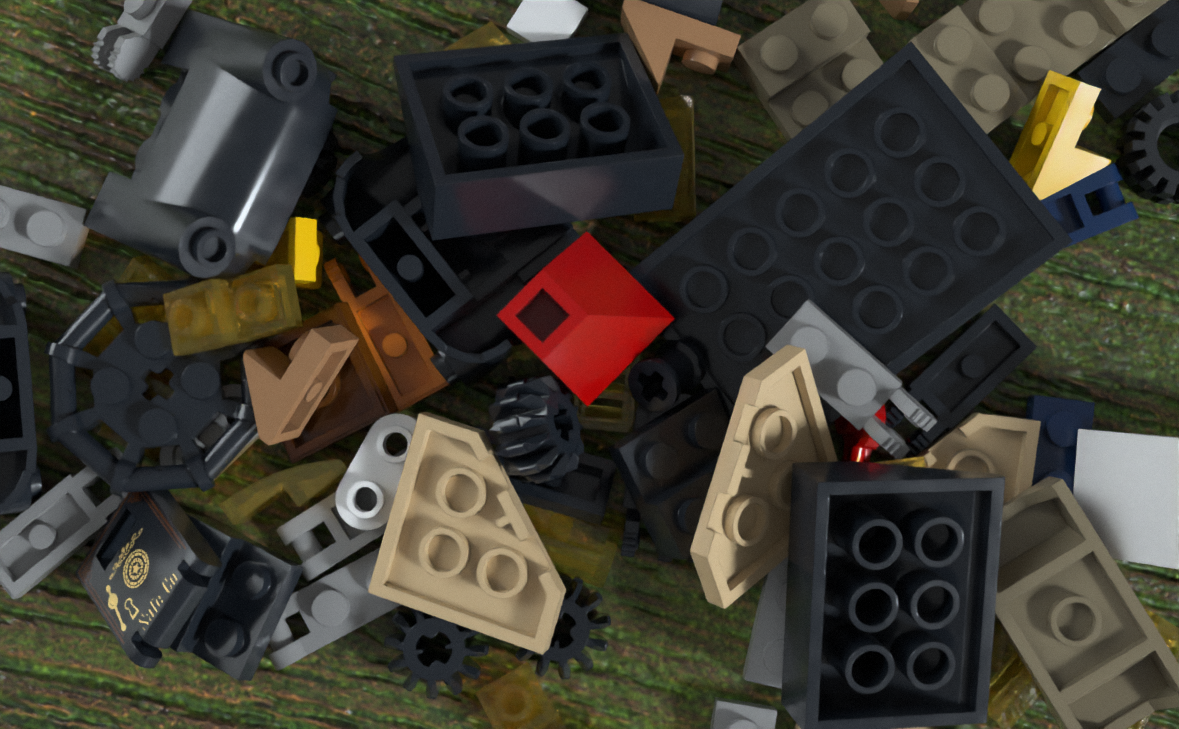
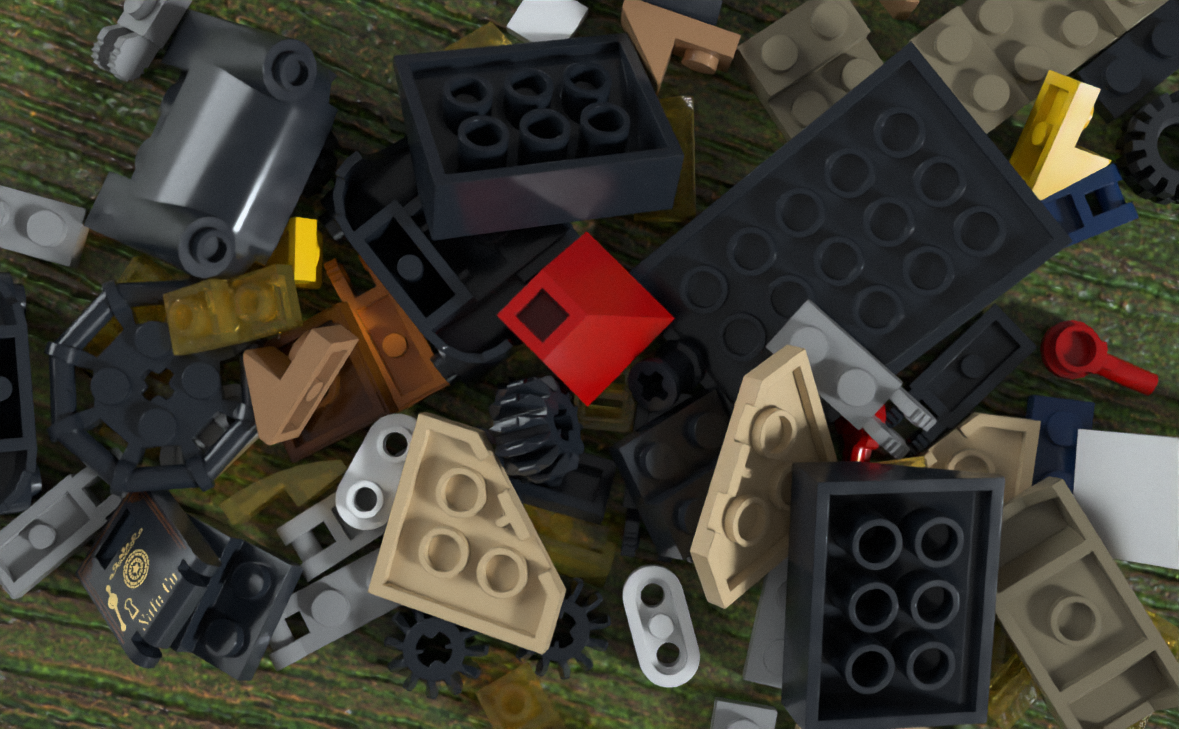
none -> white plate [622,564,700,687]
none -> red plate [1040,320,1158,396]

